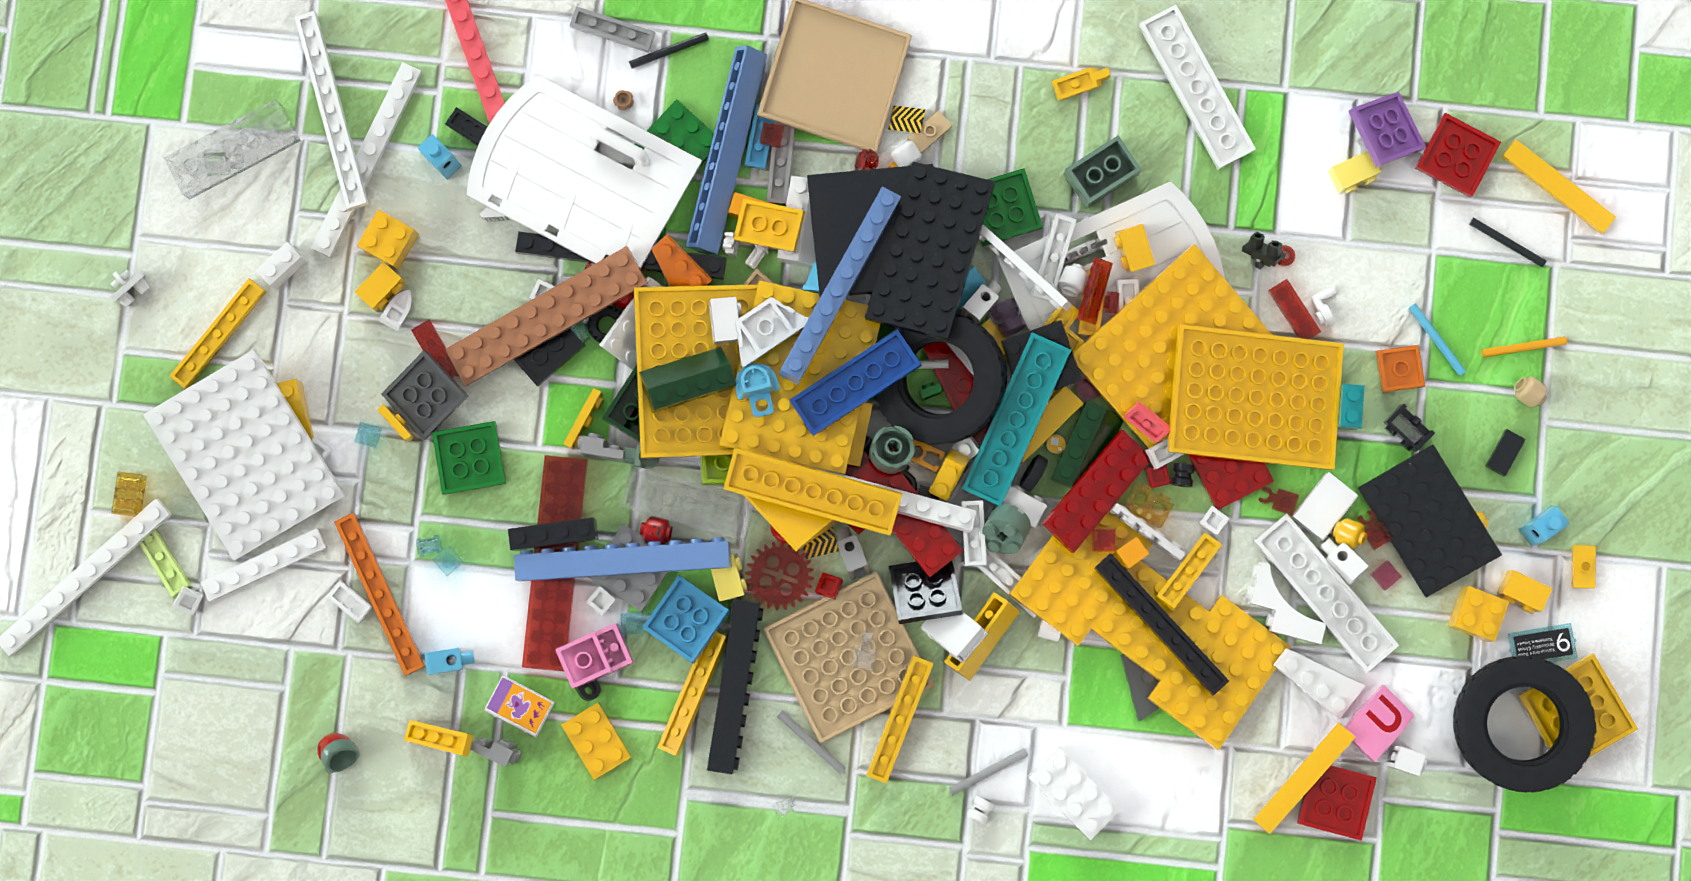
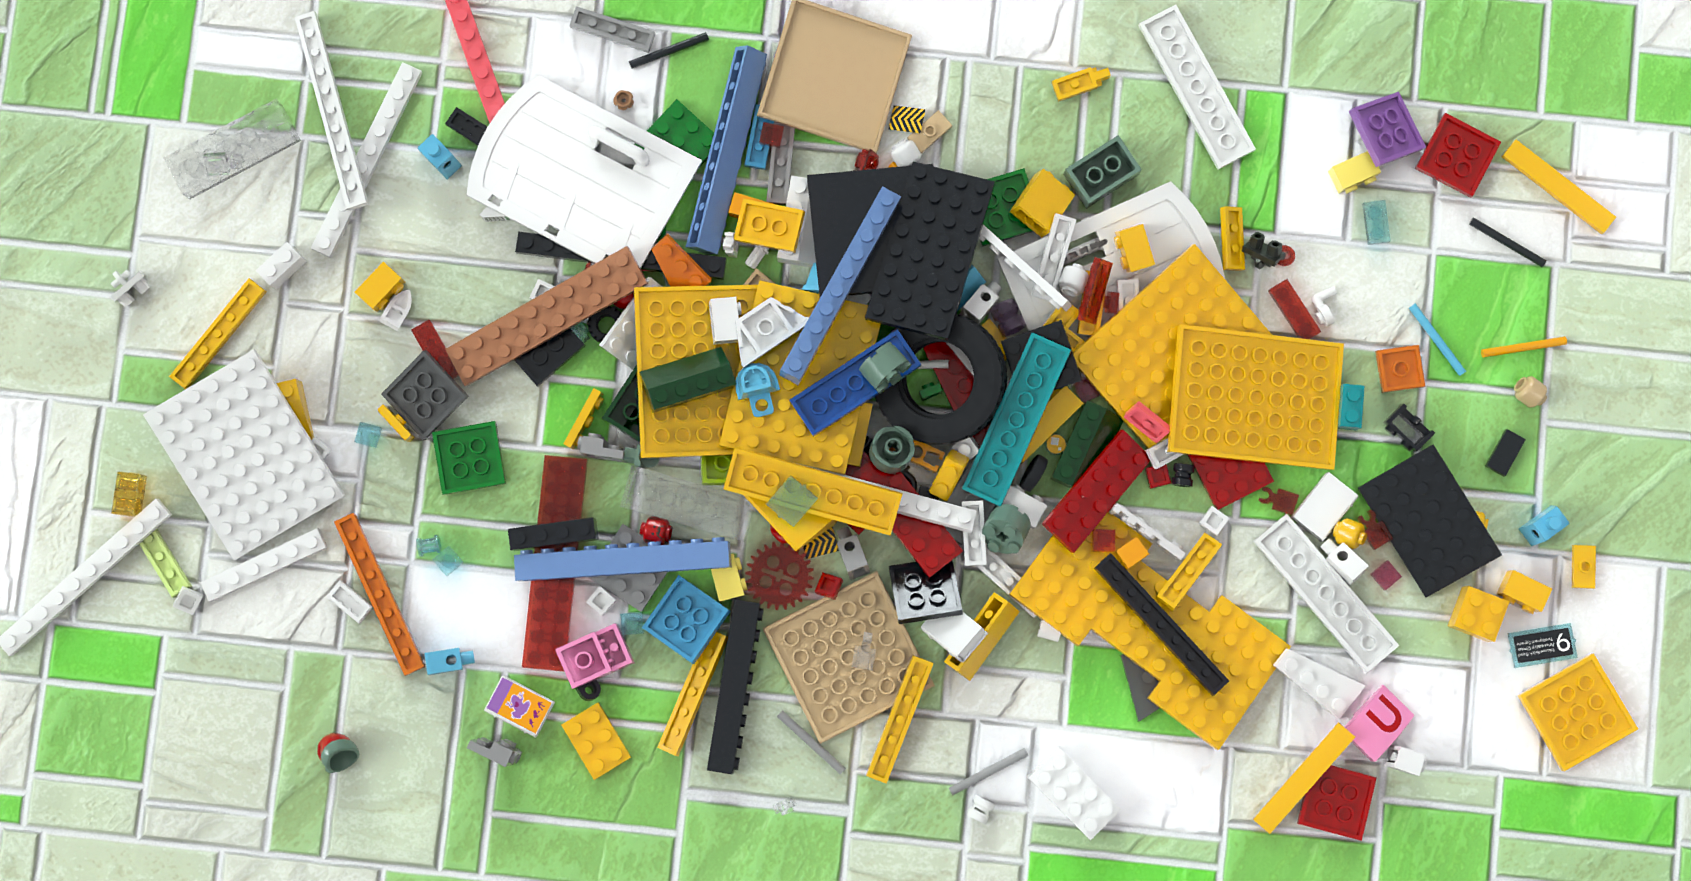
yellow brick [357,209,419,270] -> none
yellow plate [404,720,474,757] -> none
clear yellow brick [1123,483,1174,528] -> none
white arch [1246,562,1326,644] -> none
black tyre [1453,656,1596,793] -> none
none -> clear light blue piece [766,475,818,527]
none -> sand green brick [859,342,912,394]
none -> yellow brick [1010,168,1075,238]
none -> yellow plate [1220,206,1245,271]
none -> clear light blue plate [1362,200,1391,245]

